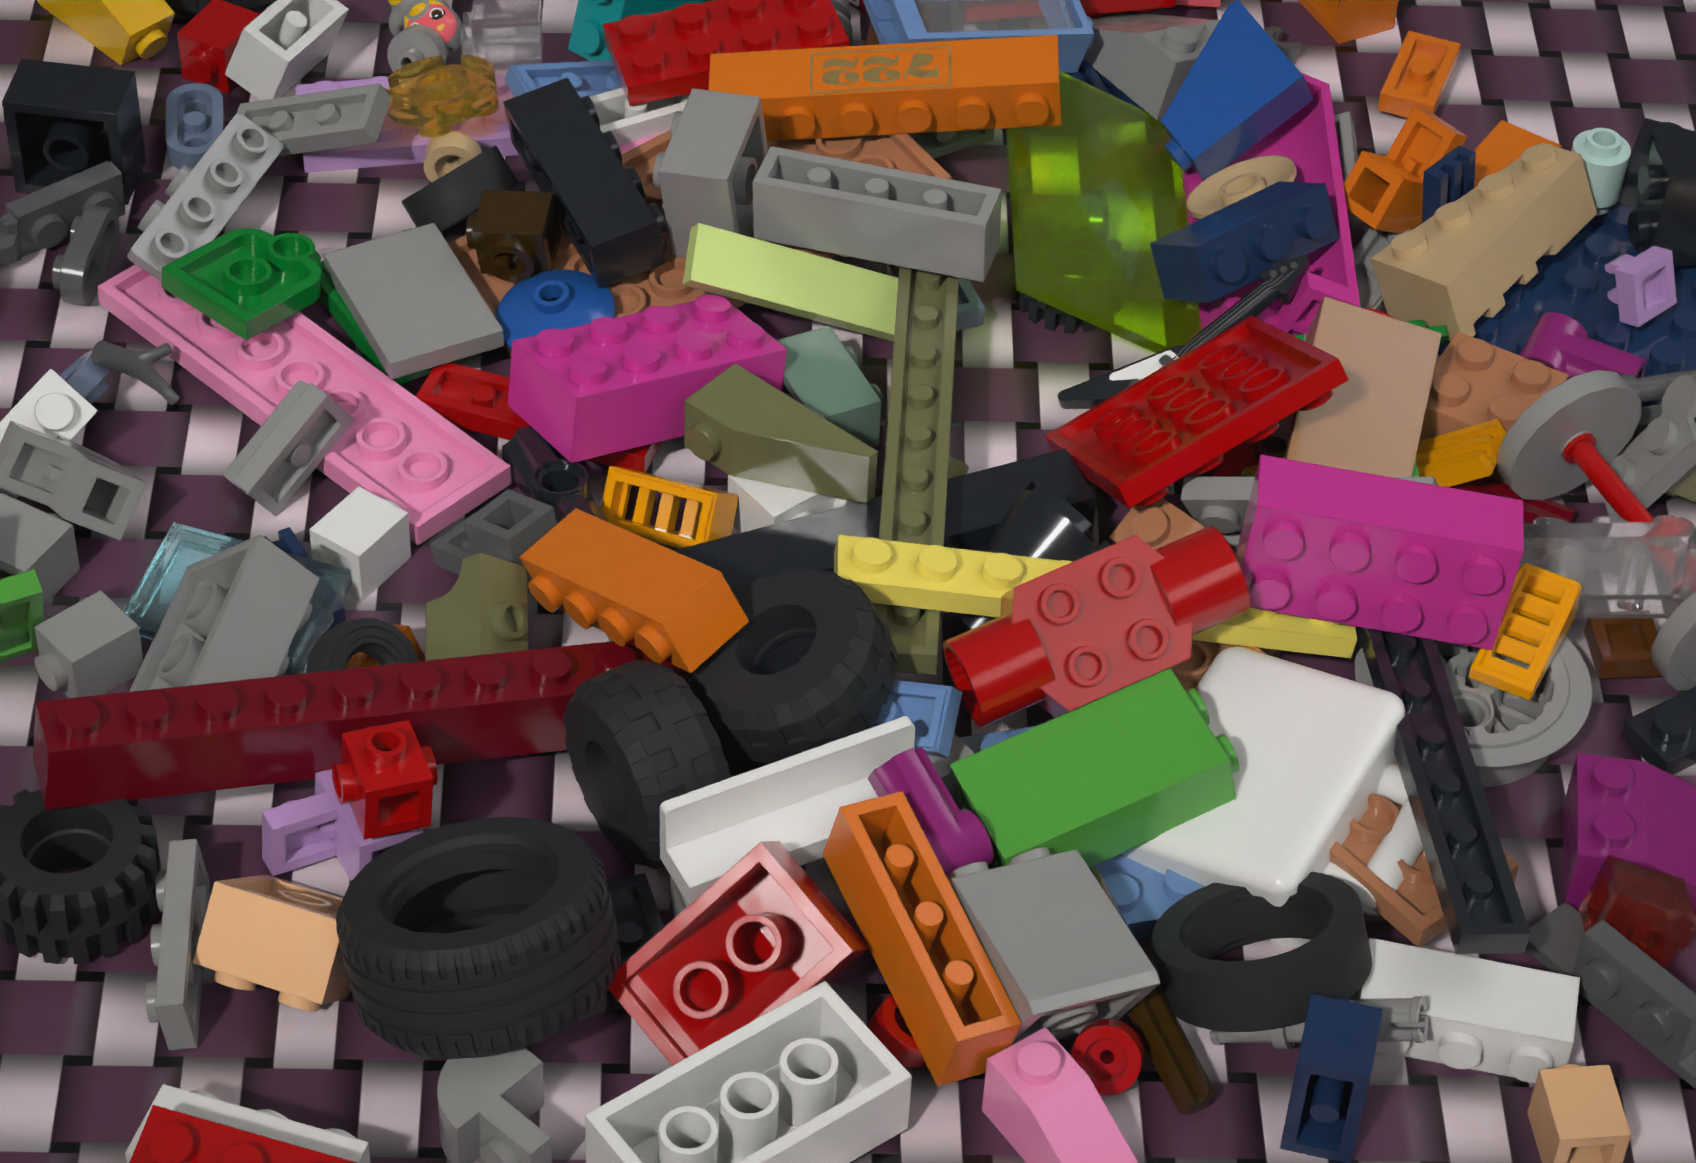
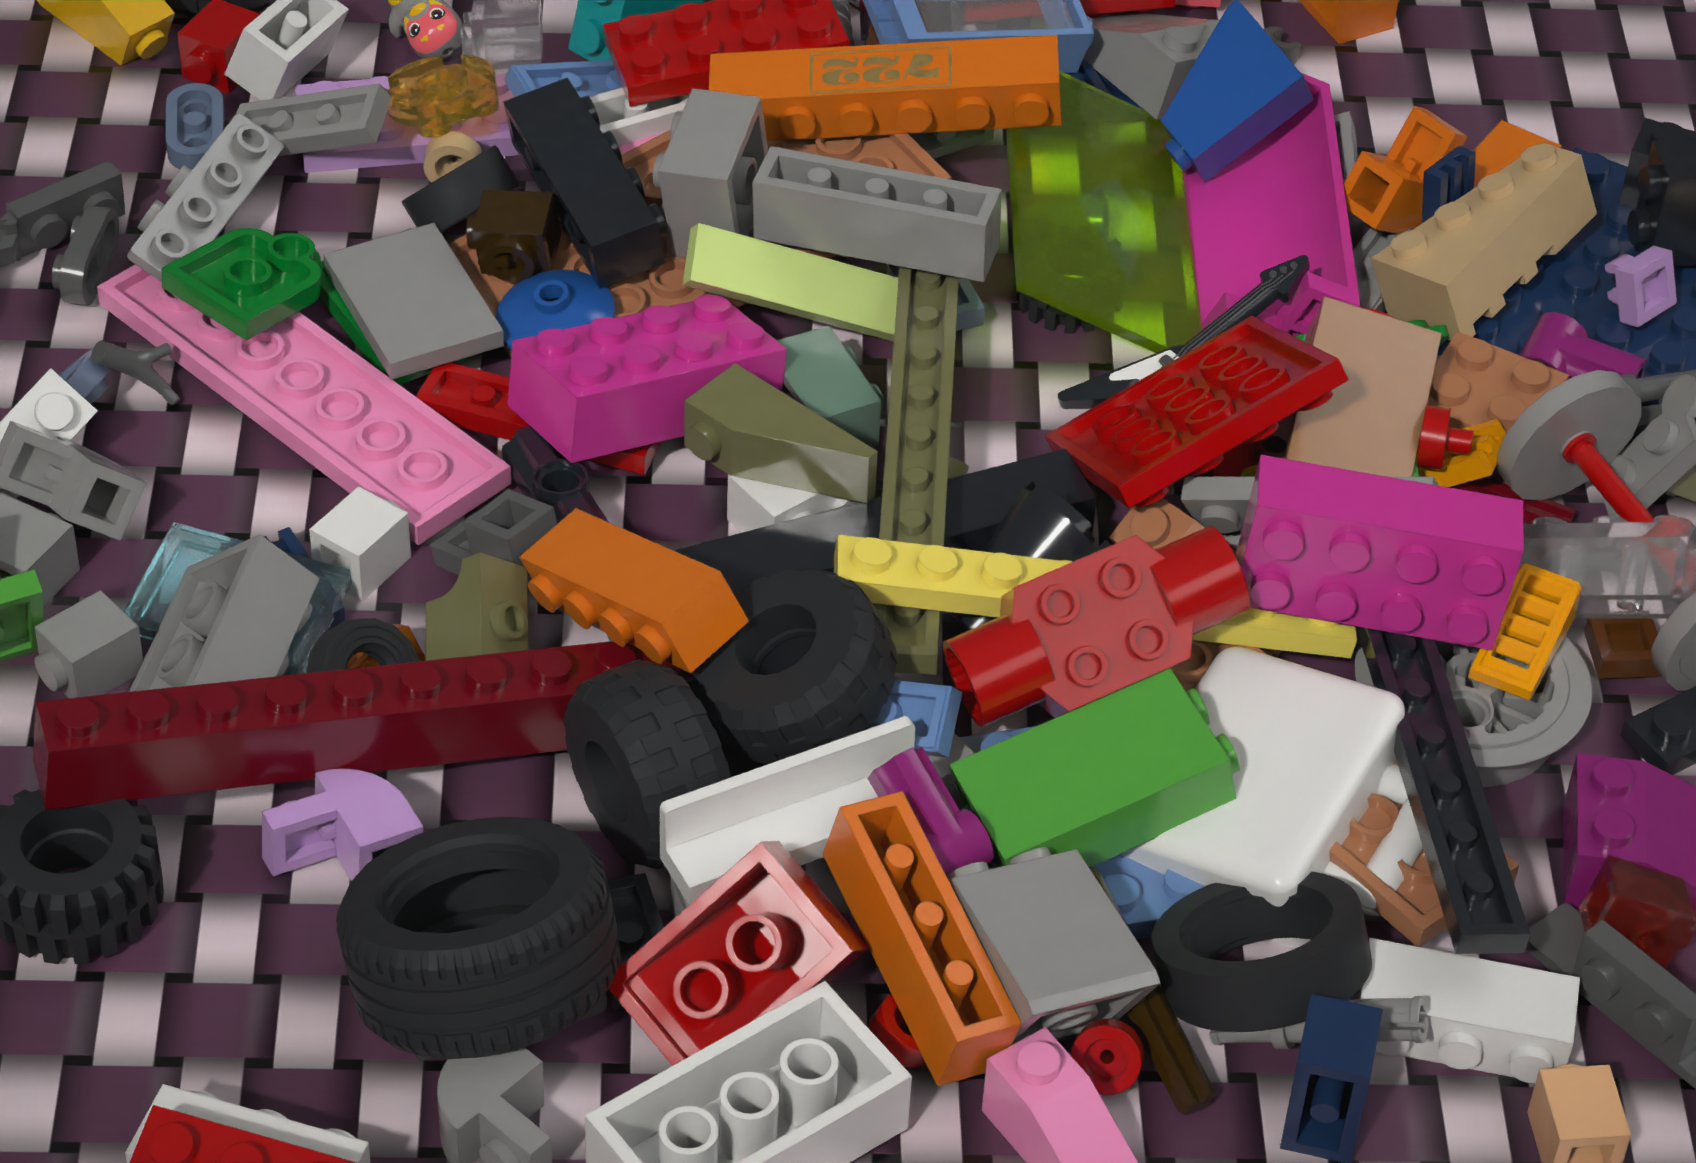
black brick [2,59,146,205] -> none
light grey plate [145,839,210,1050] -> none
light nougat slope [193,874,351,1011] -> none
light grey panel [224,381,354,516] -> none
red brick [332,720,438,840] -> none
light grey tile [387,25,447,77] -> none
light orange slope [601,466,738,549] -> none
dark blue brick [1150,181,1339,303] -> none
tan dish [1186,155,1297,219] -> none
orange plate [1377,31,1461,119] -> none
light aqua brick [1571,128,1631,216] -> none
none -> red tile [1417,405,1474,470]

